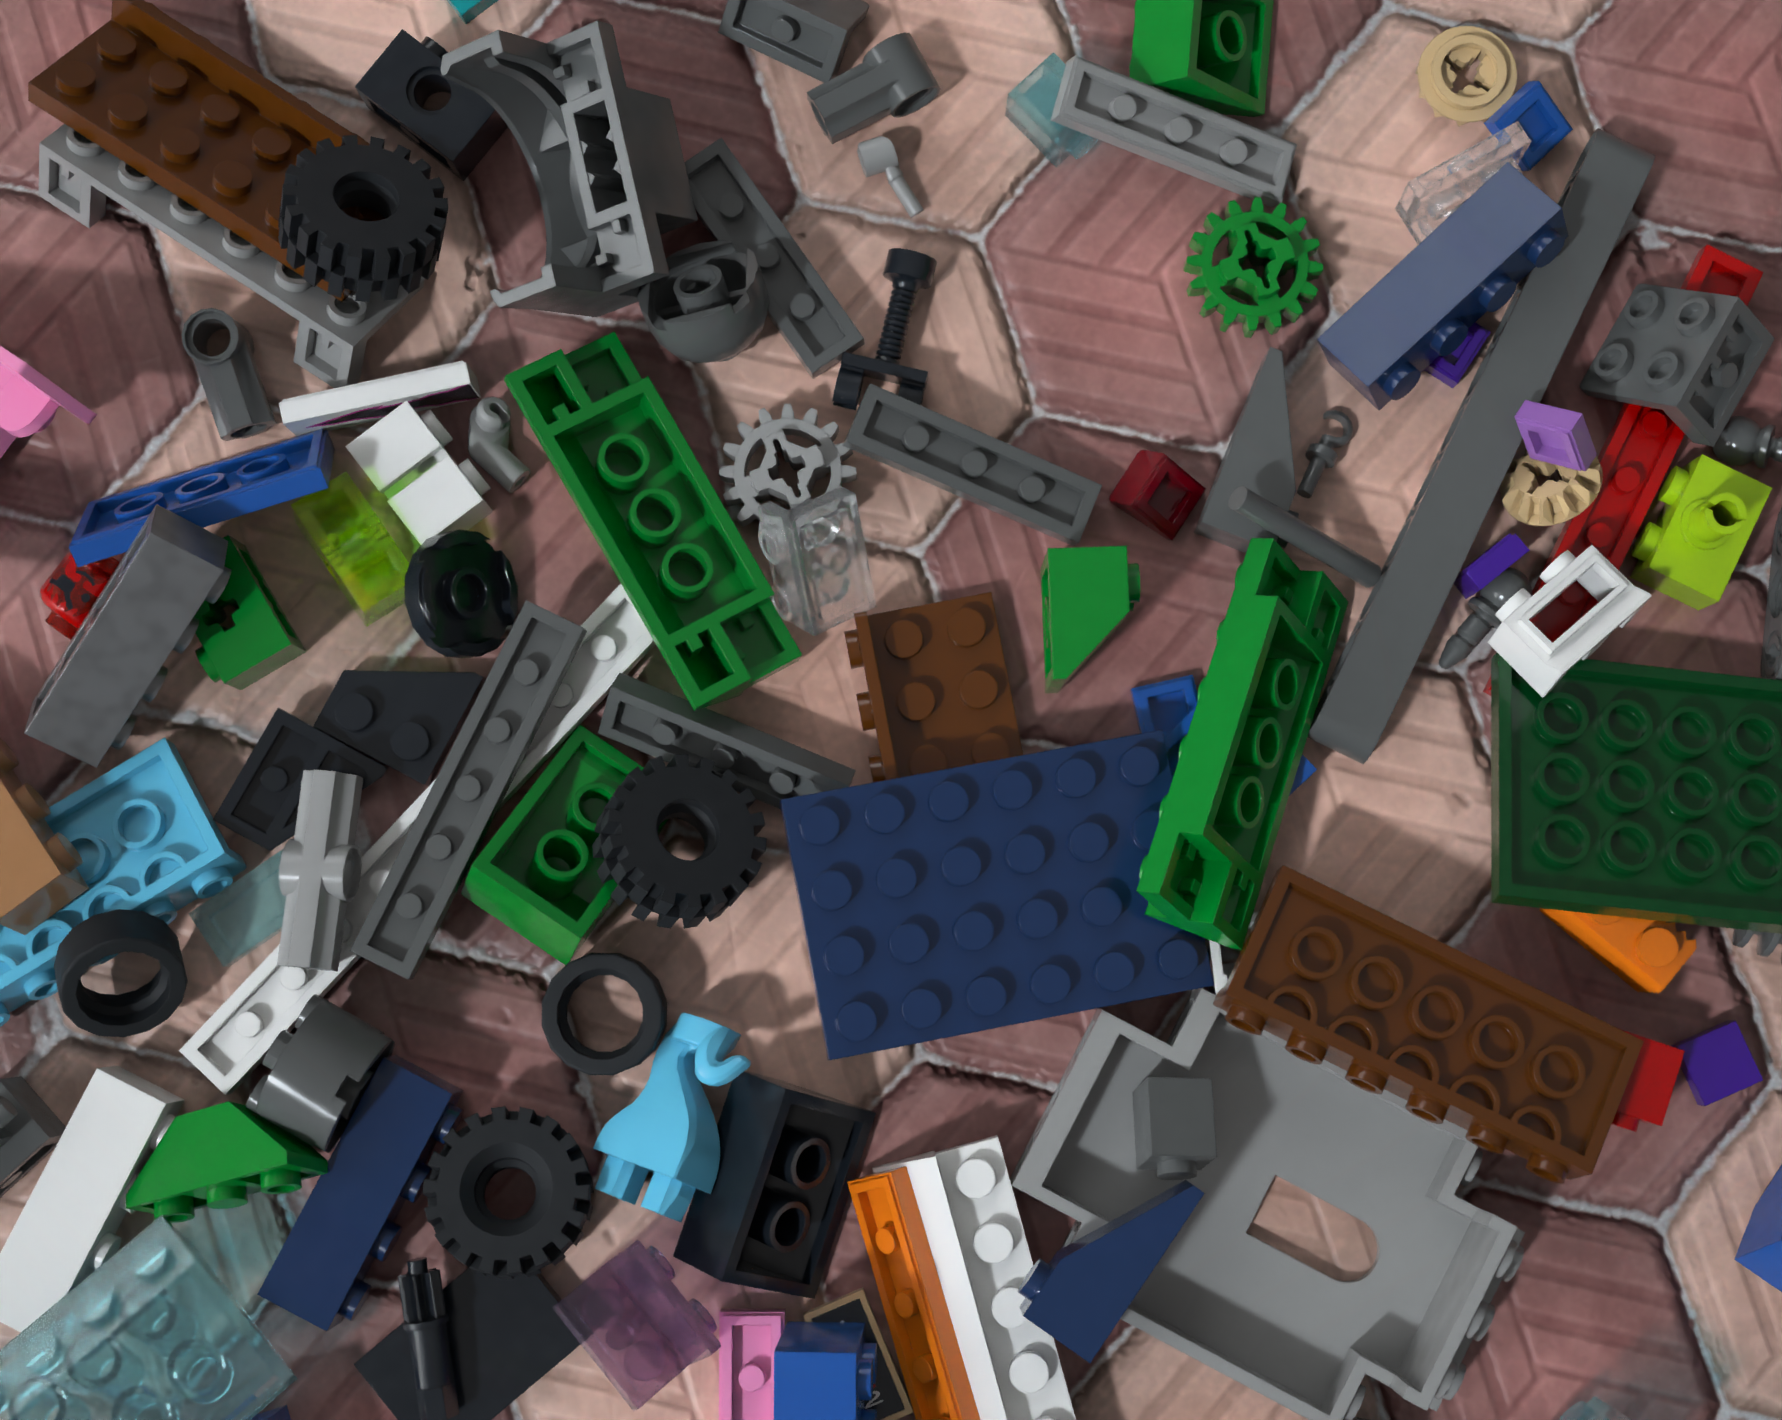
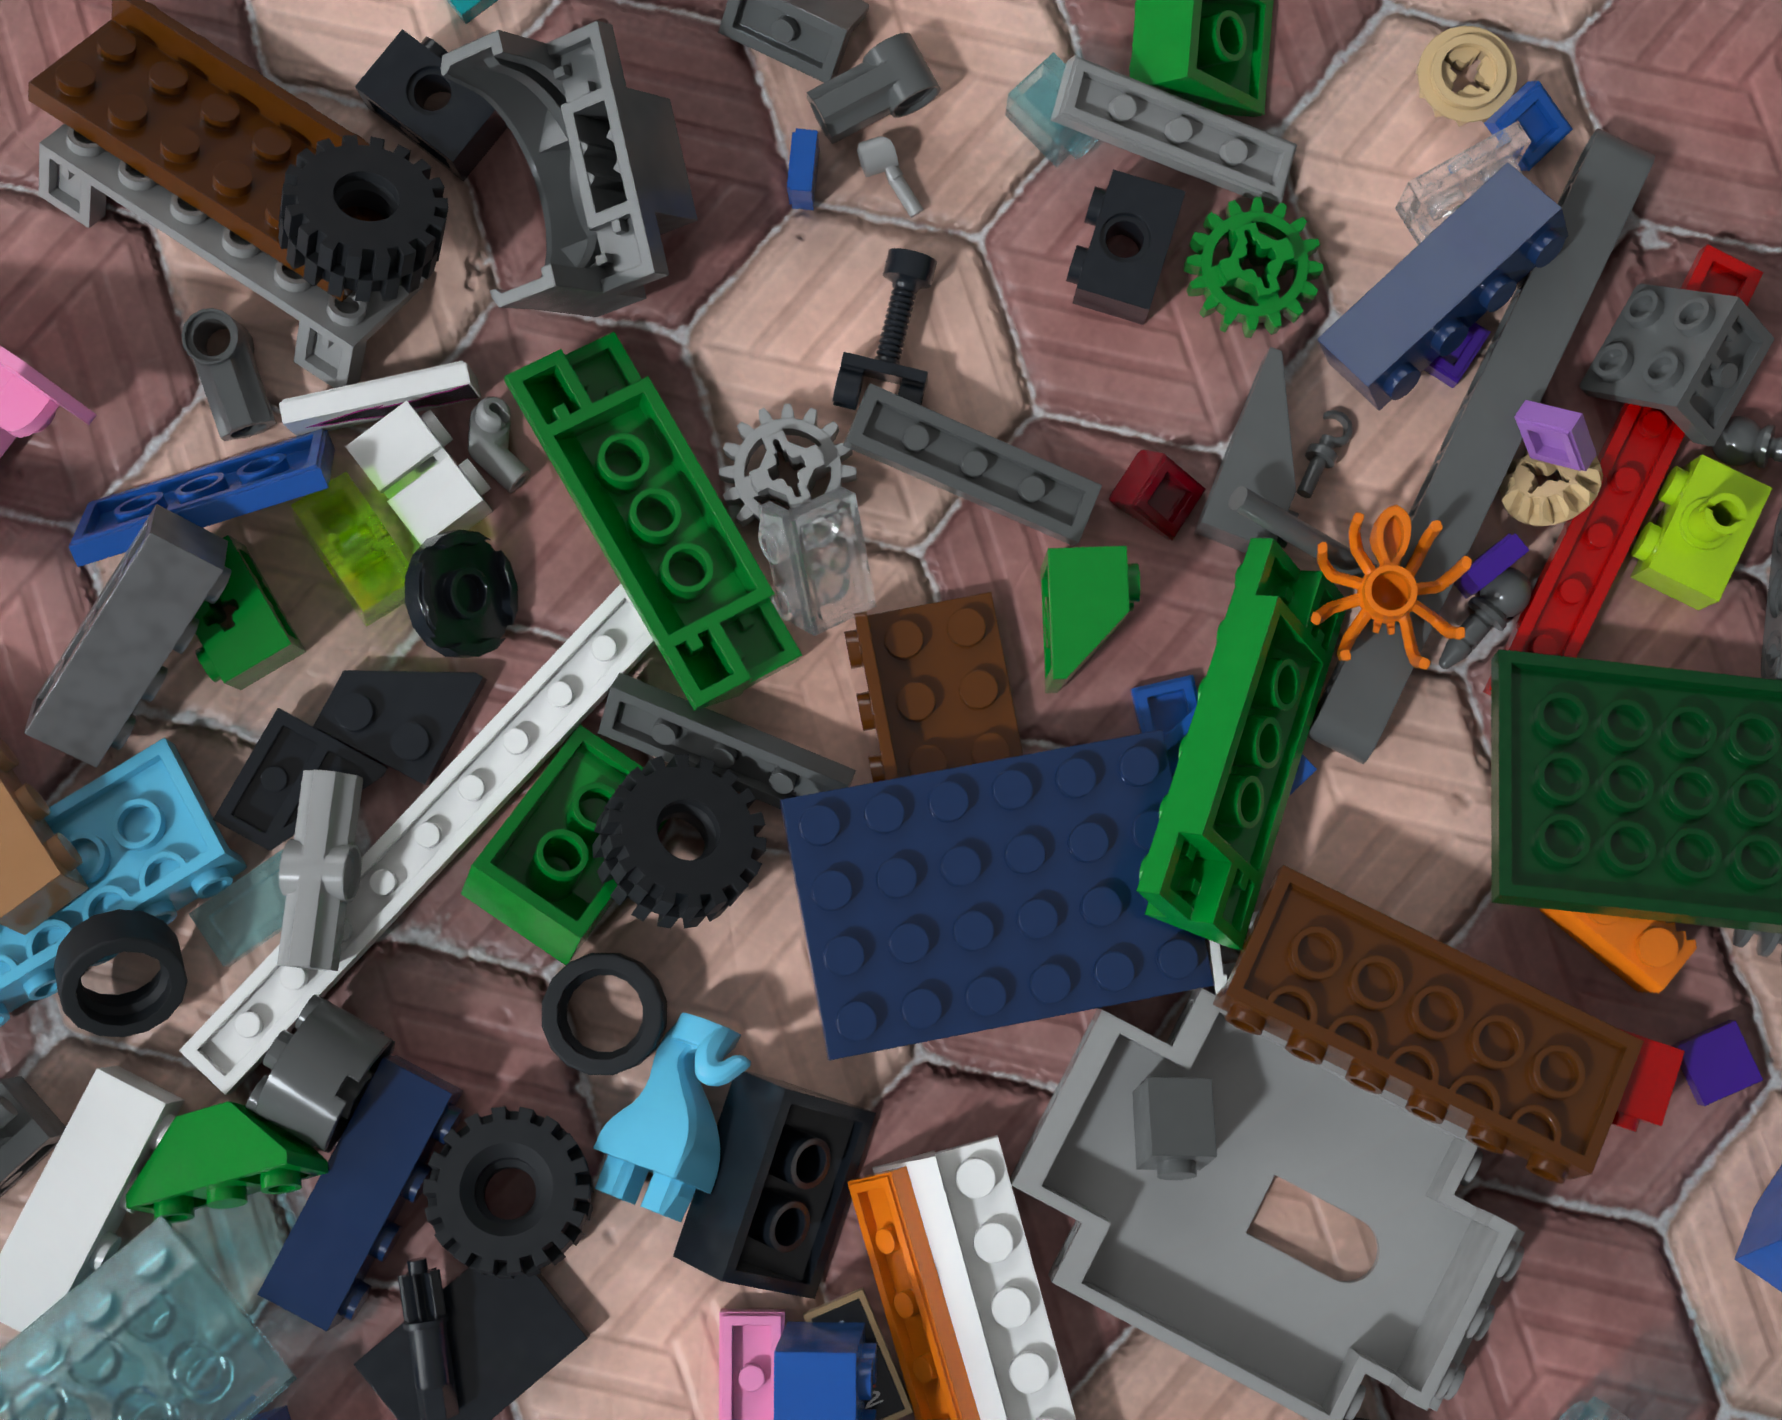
head [40,551,120,640] -> none
dark grey plate [350,600,587,980] -> none
clear purple bracket [552,1240,721,1411] -> none
dark grey cylinder [637,240,770,363] -> none
dark grey plate [685,138,864,379] -> none
dark blue slope [1018,1180,1205,1363] -> none
white window [1487,545,1652,698] -> none
none -> blue tile [787,128,820,211]
none -> black brick [1066,169,1186,325]
none -> orange animal [1310,505,1472,669]

